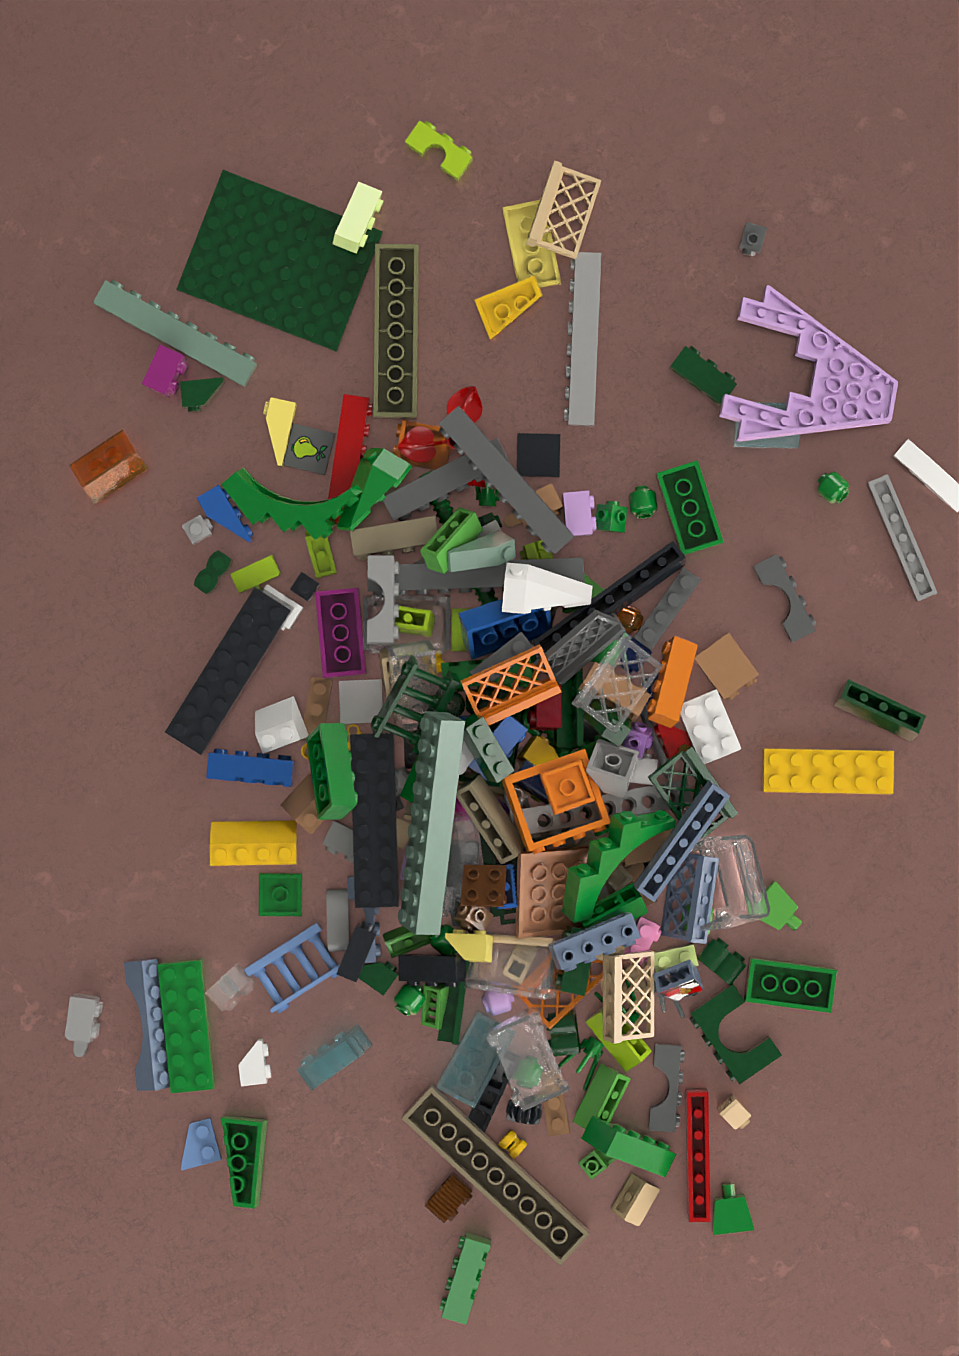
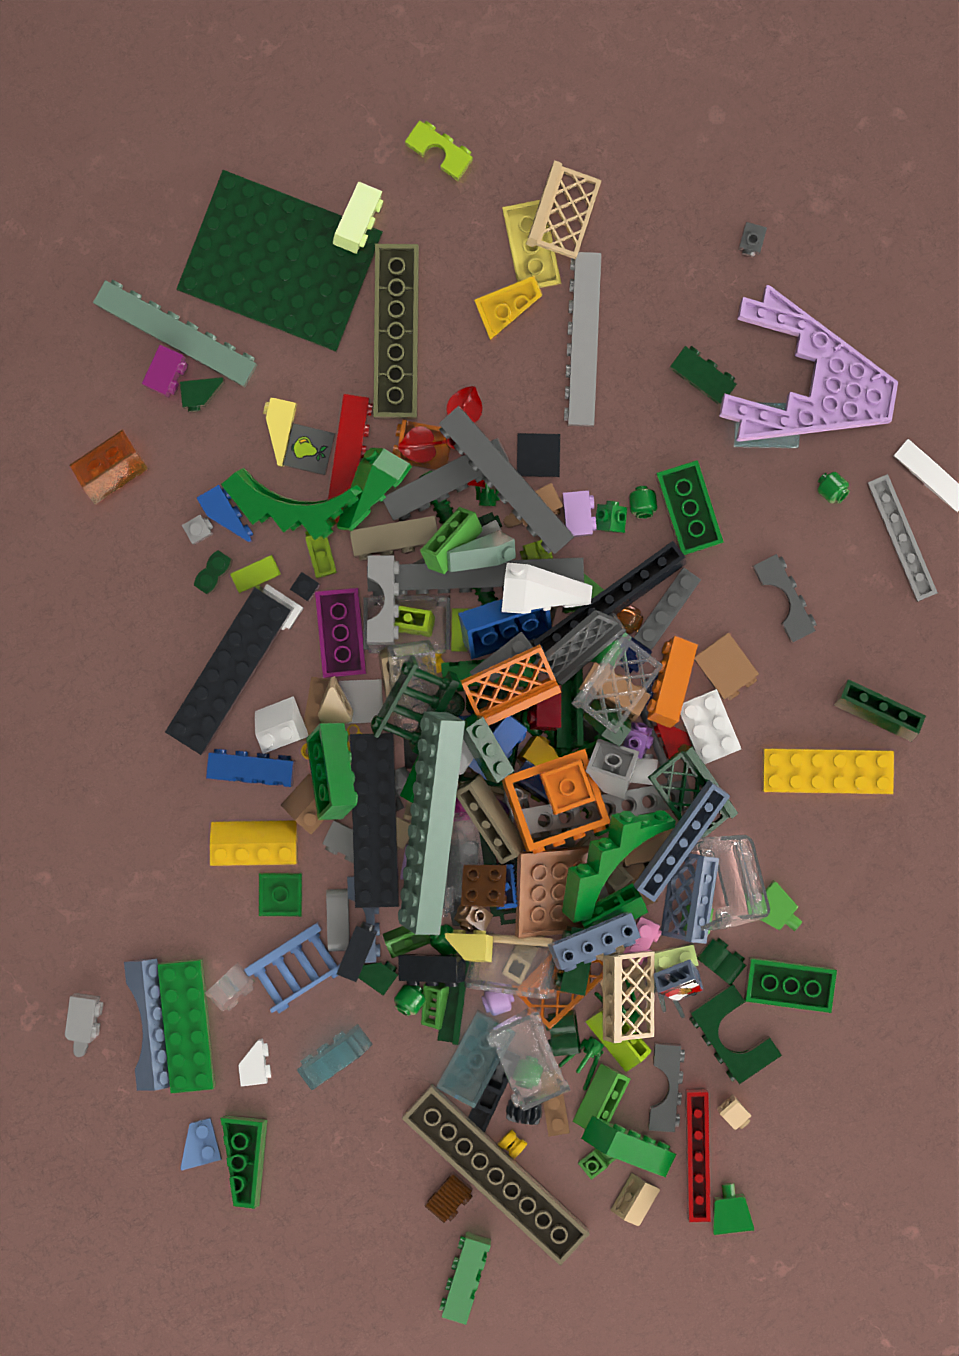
none -> tan slope [318,676,353,724]

